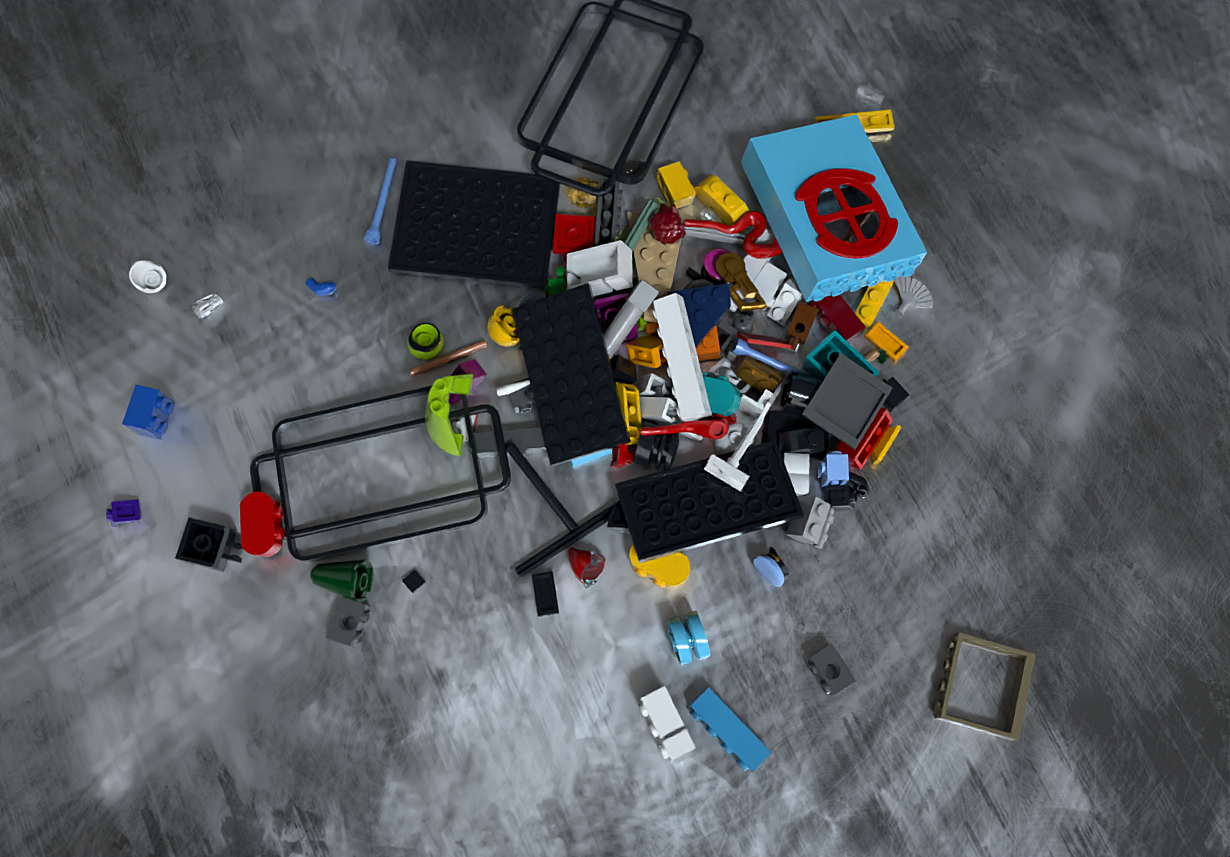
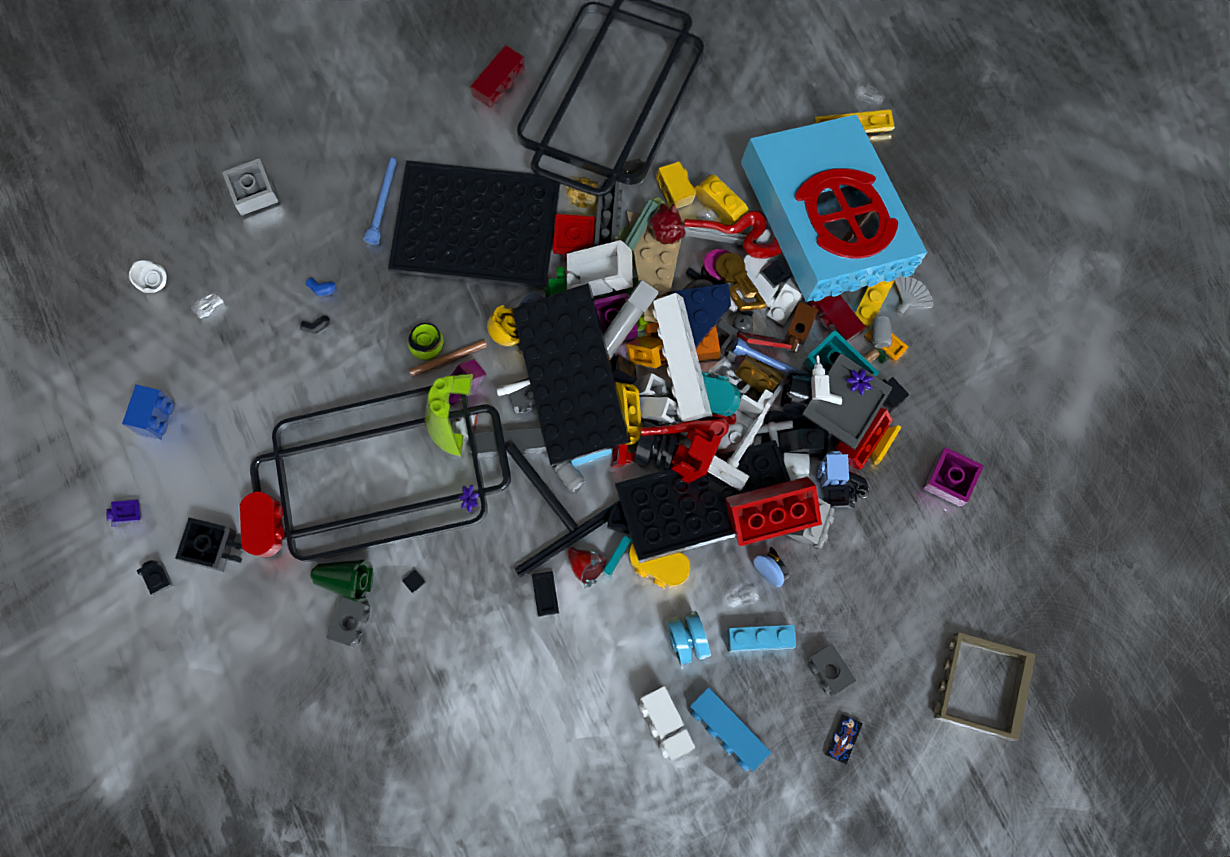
none -> black bracket [136,560,173,596]
none -> light grey brick [222,158,279,215]
none -> black arm [300,315,331,334]
none -> dark purple plant [459,485,479,513]
none -> dark red brick [470,45,525,108]
none -> light grey piece [554,462,585,492]
none -> teal tile [603,536,631,578]
none -> red panel [671,428,722,483]
none -> red slope [725,476,822,547]
none -> clear cone [726,583,760,608]
none -> medium azure brick [727,625,796,652]
none -> light grey piece [756,420,793,447]
none -> black tile [761,260,790,288]
none -> white piece [811,355,842,405]
none -> tile [825,714,863,765]
none -> dark purple plant [846,369,873,395]
none -> light grey piece [872,316,892,349]
none -> magenta brick [923,447,984,507]

